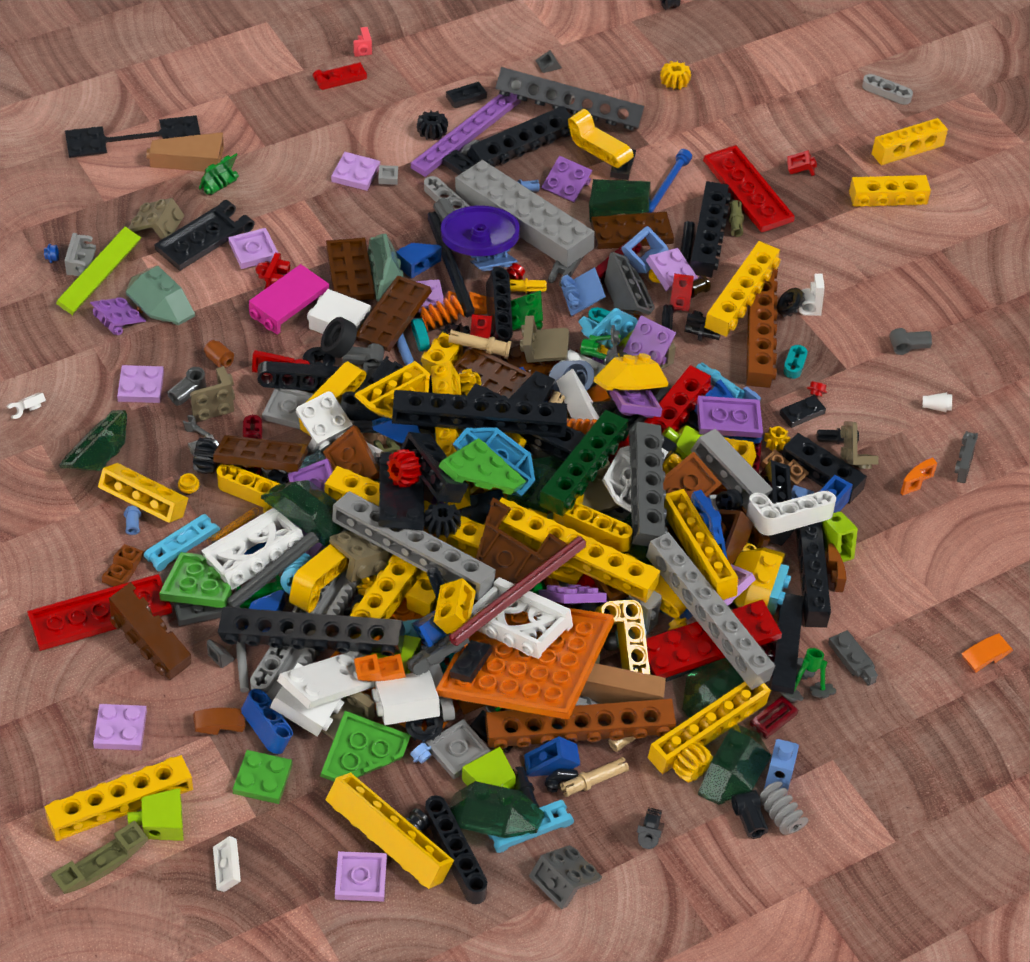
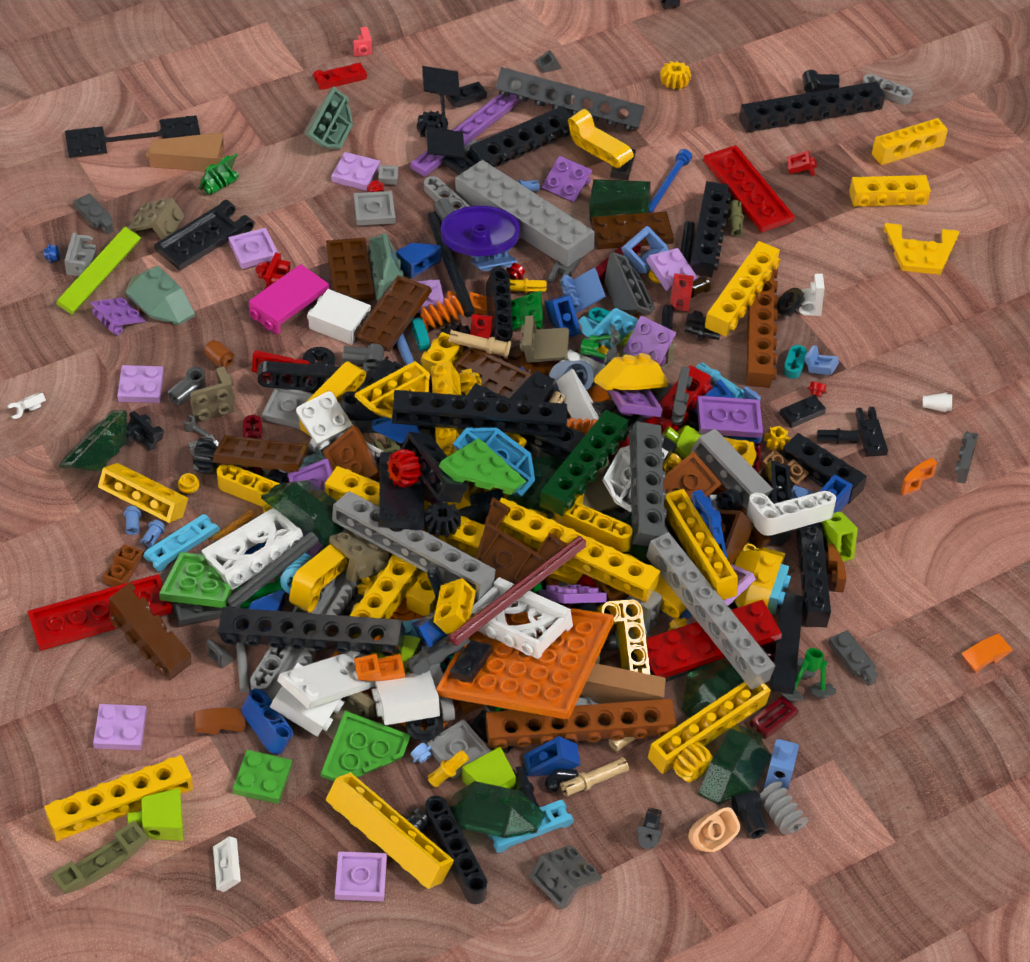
black tyre [321,317,357,358] -> none
dark tan bracket [840,421,878,469] -> none
dark grey piece [889,328,932,355] -> none
none -> dark grey hinge [73,193,114,235]
none -> black hips [126,411,164,451]
none -> medium blue pin [141,520,165,548]
none -> sand green wedge [304,86,353,150]
none -> light grey plate [353,191,396,226]
none -> red plate [367,180,385,192]
none -> black hinge [422,66,465,159]
none -> yellow axle [428,750,469,787]
none -> blue slope [544,295,581,337]
none -> dark grey hinge [671,366,692,426]
none -> light nougat piece [688,807,740,852]
none -> black brick [739,81,885,133]
none -> black piece [802,70,840,93]
none -> medium blue bracket [805,345,839,375]
none -> black hinge [855,407,888,457]
none -> yellow wing [883,223,959,275]

